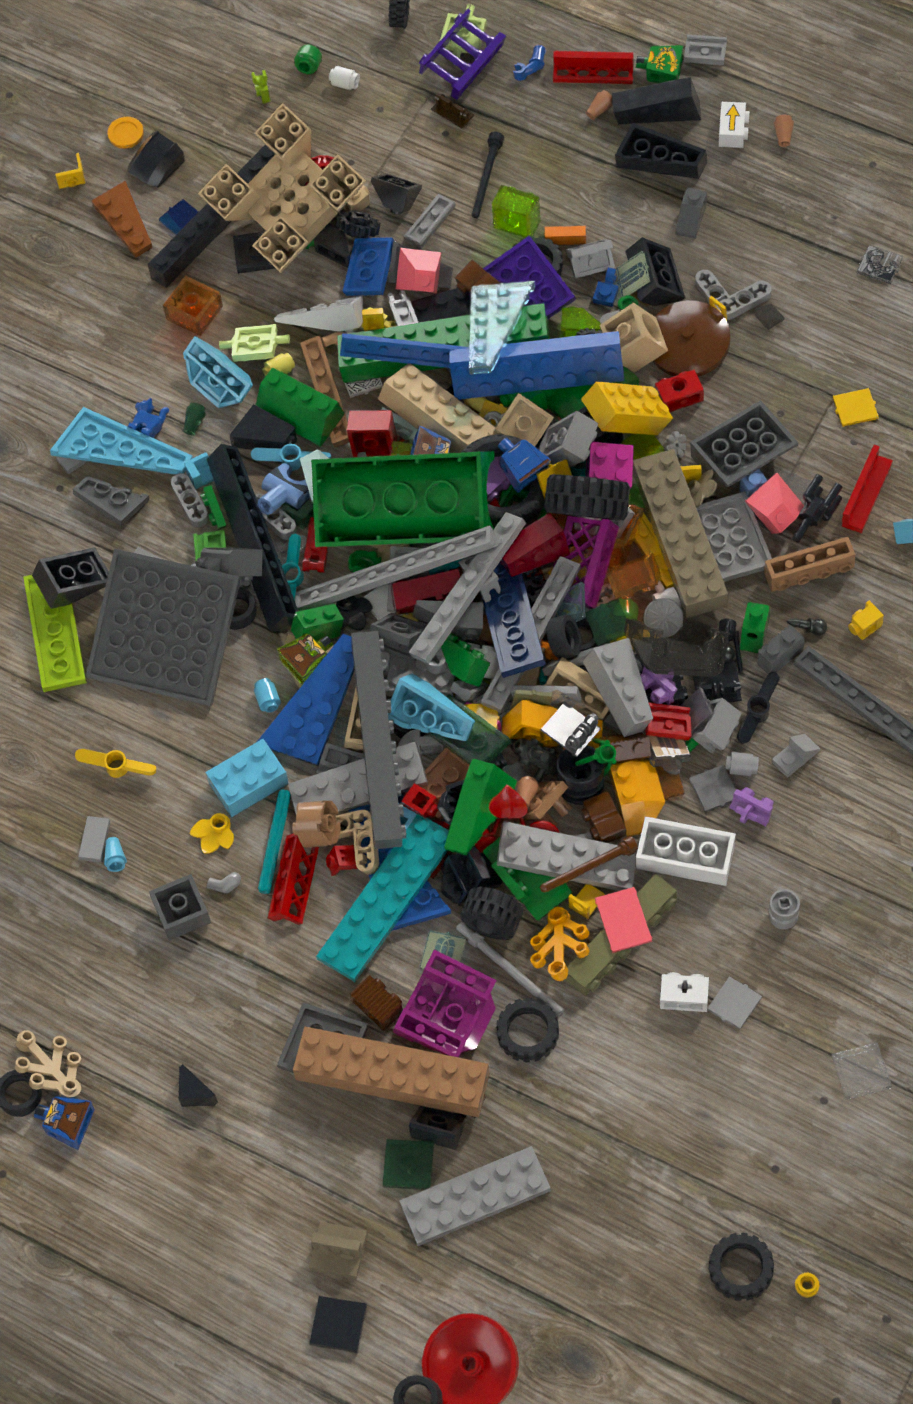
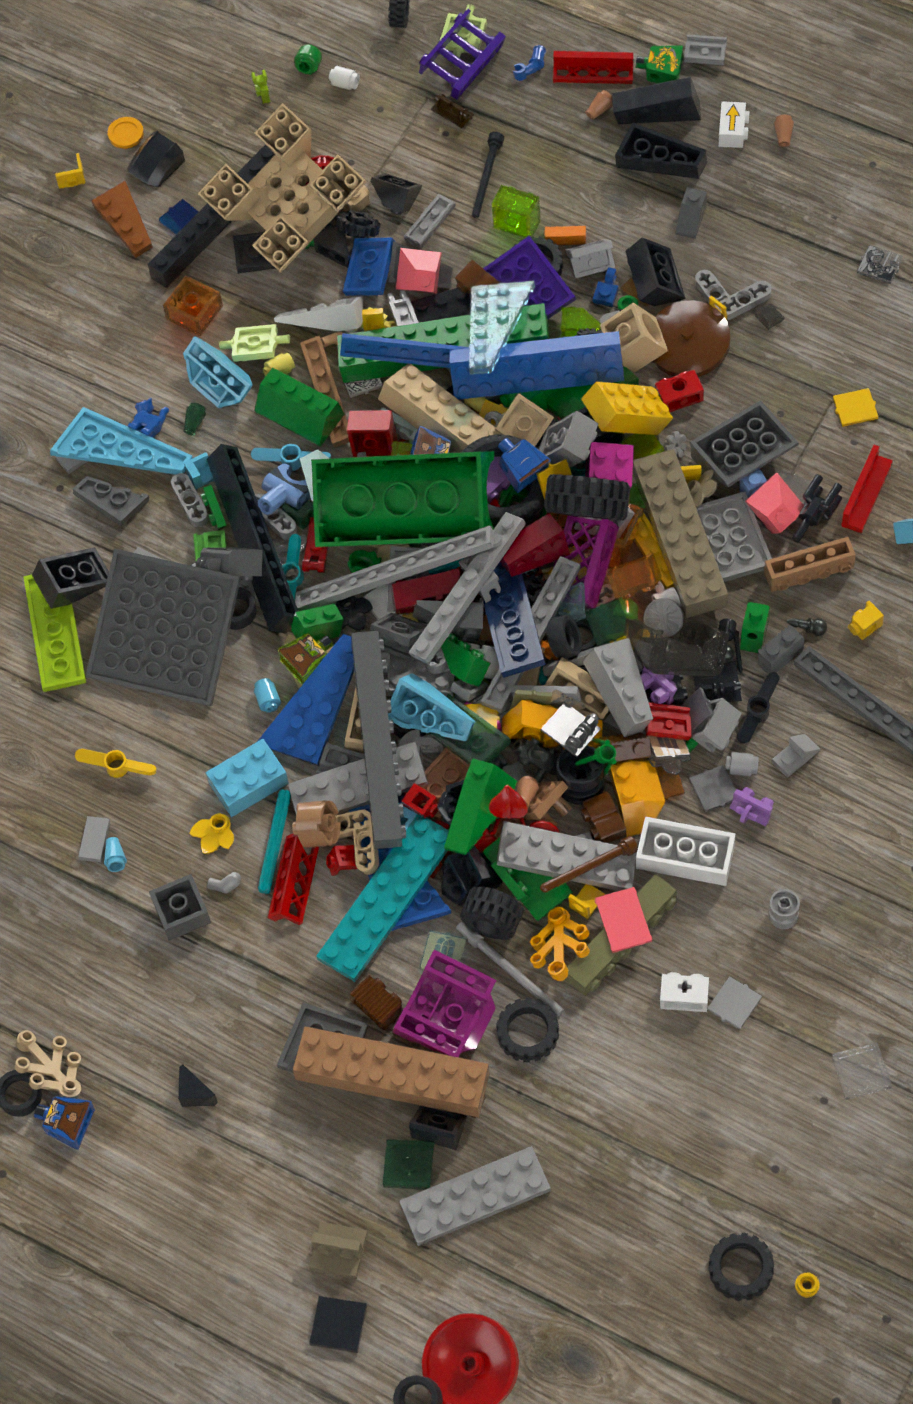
black slope [229,404,297,450] -> none
clear light blue piece [616,251,650,297] -> none

